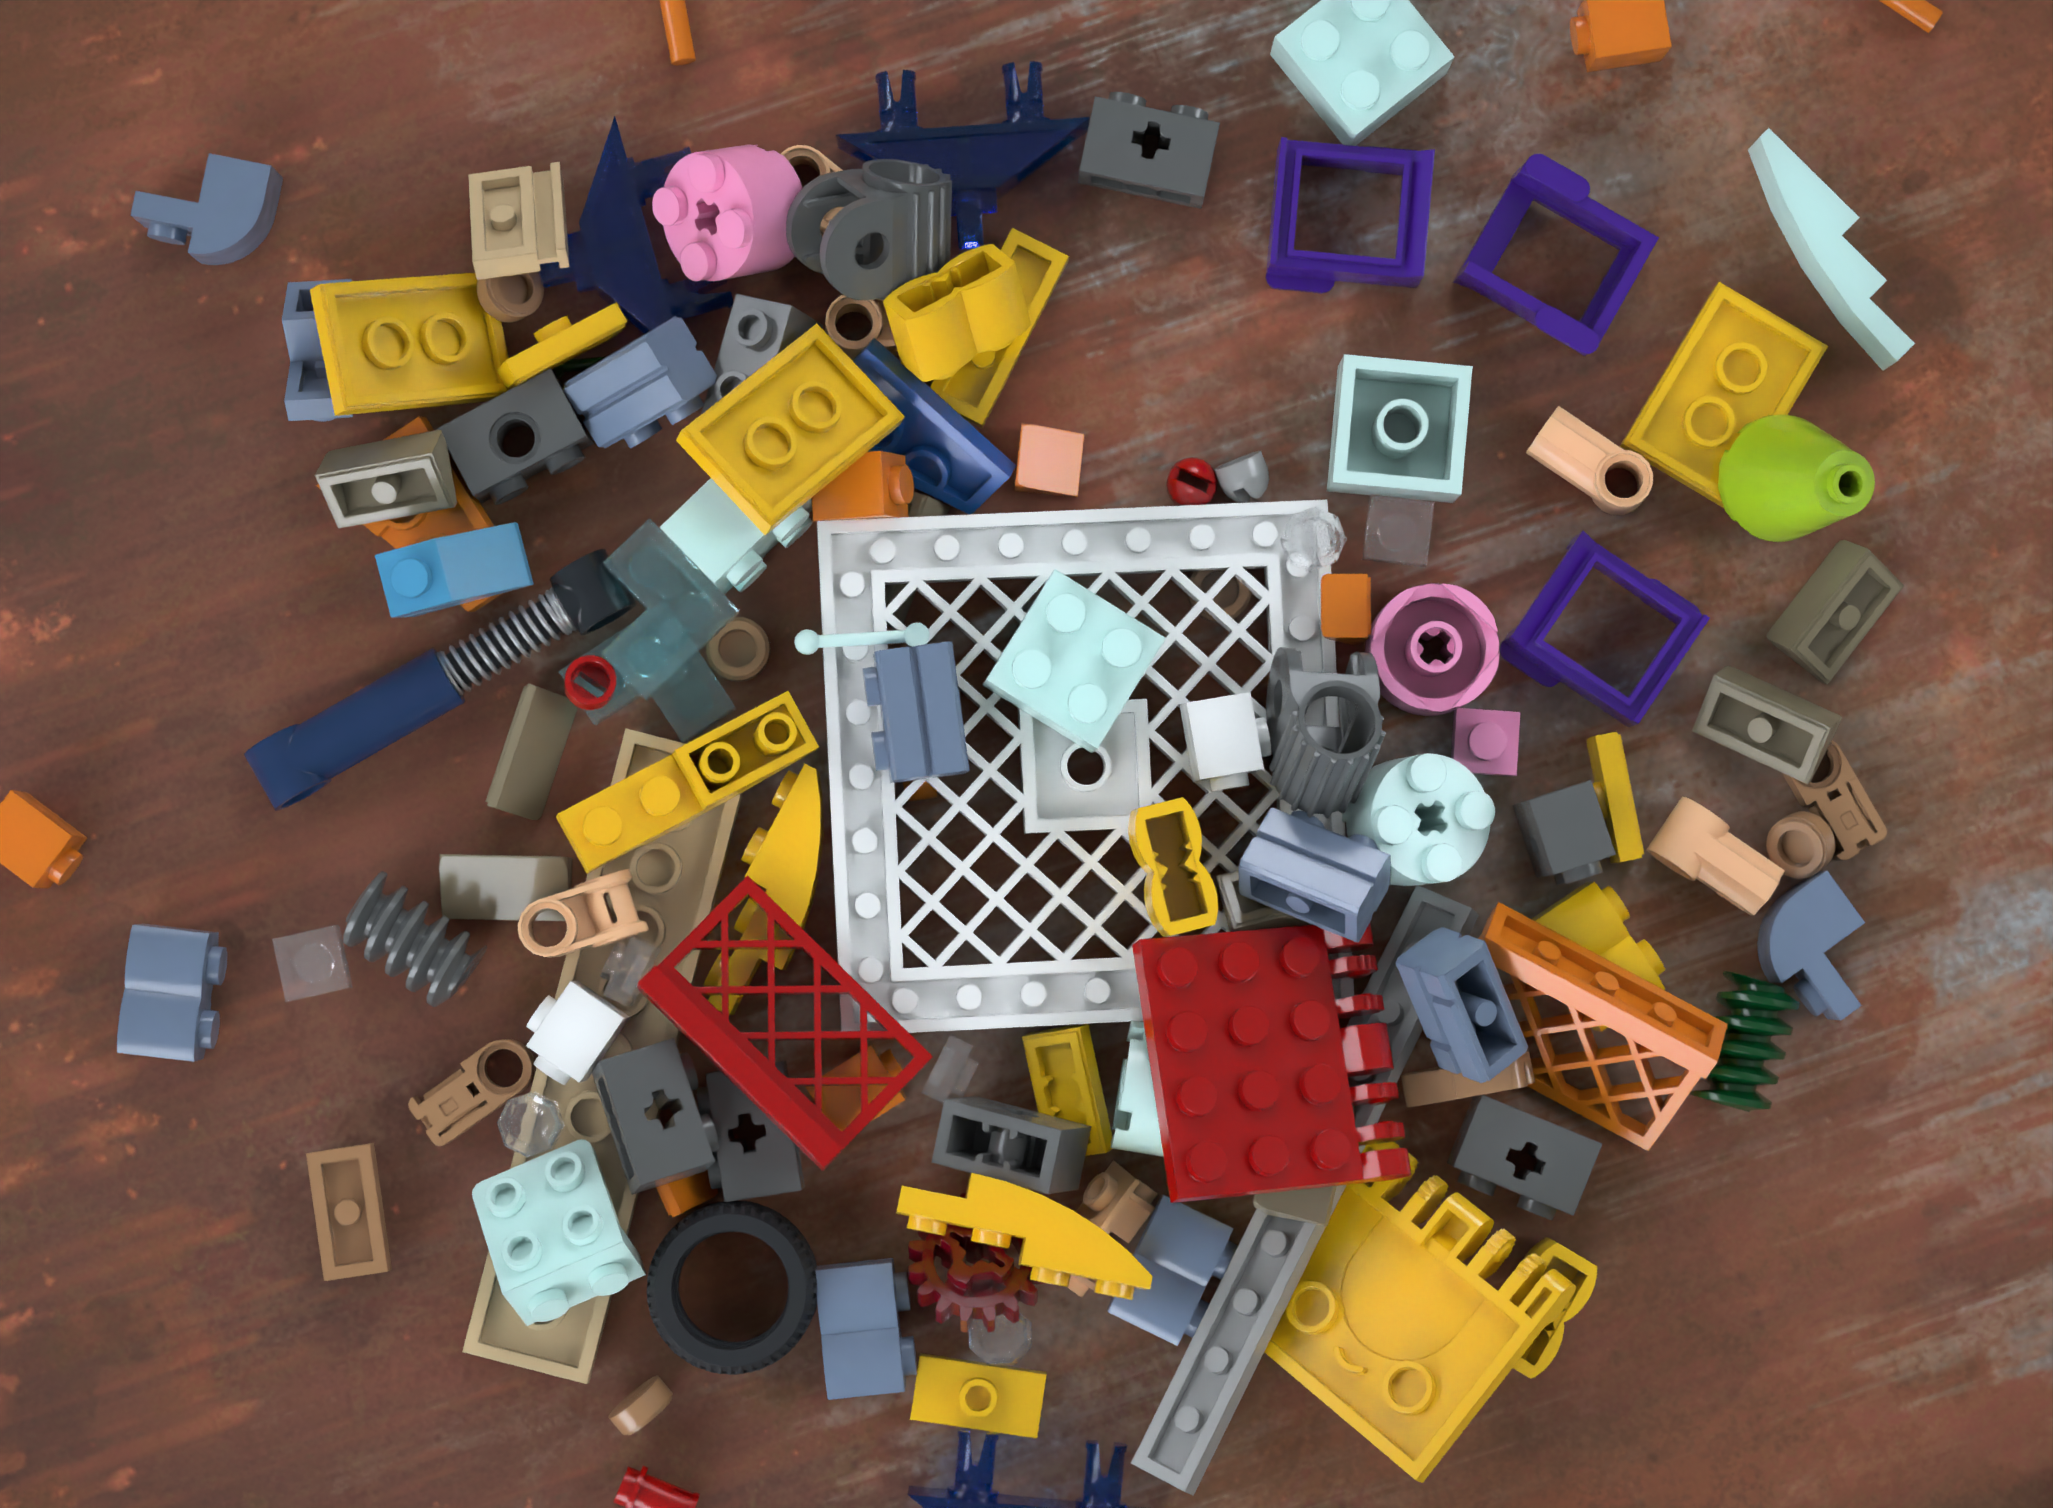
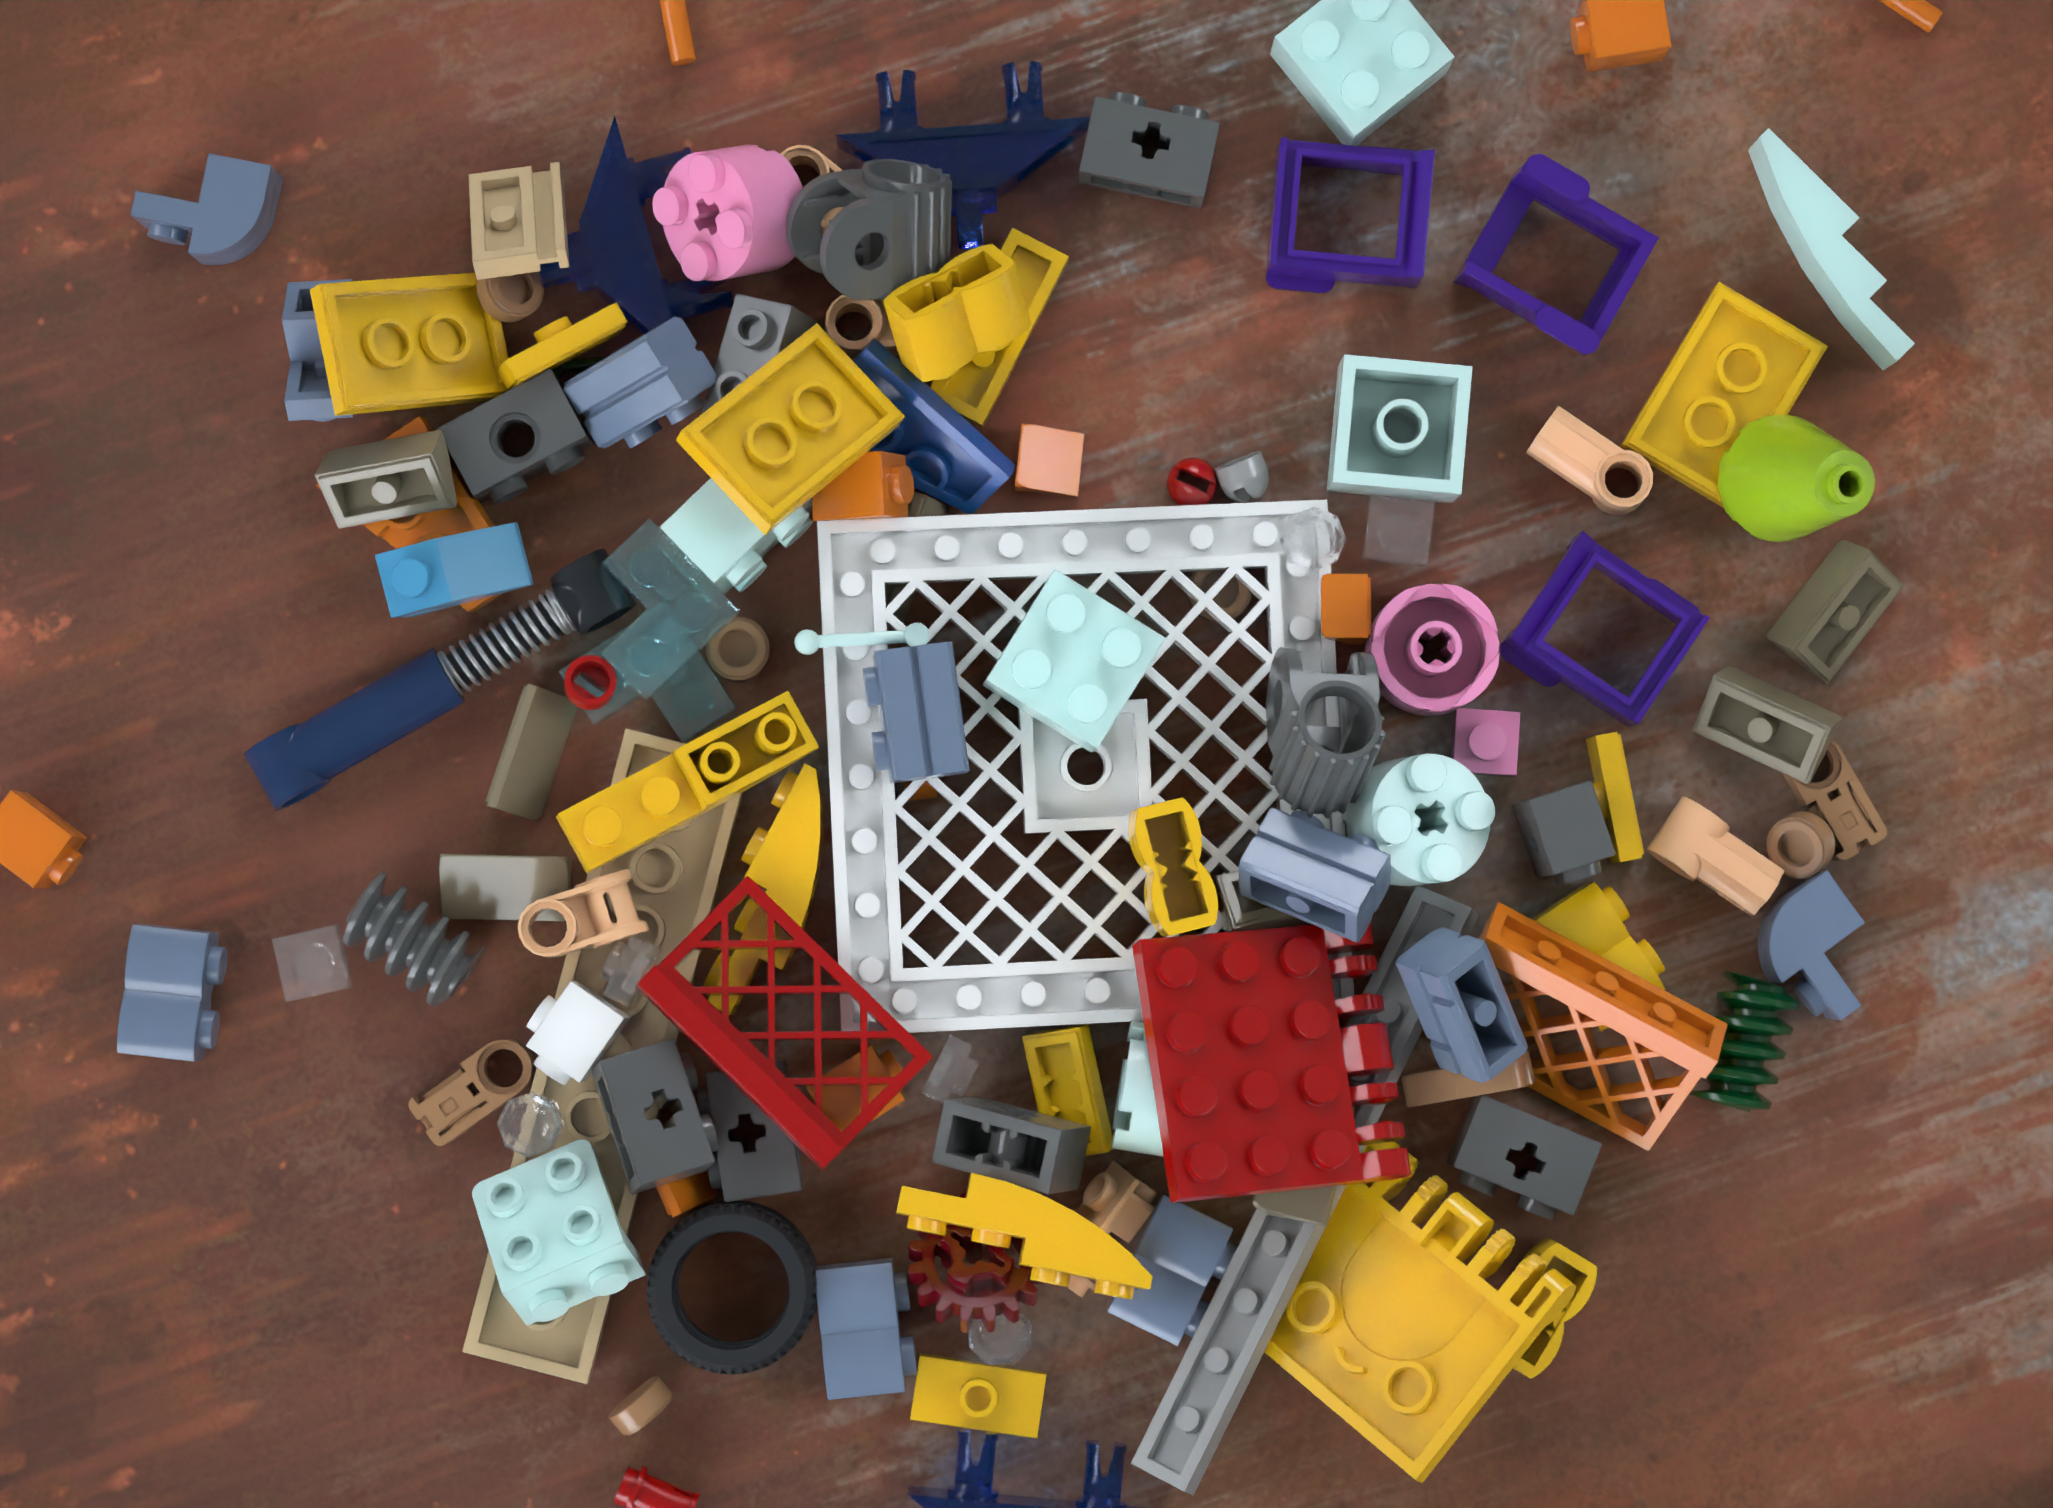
medium nougat plate [306,1143,392,1281] -> none
white brick [1180,692,1271,792] -> none

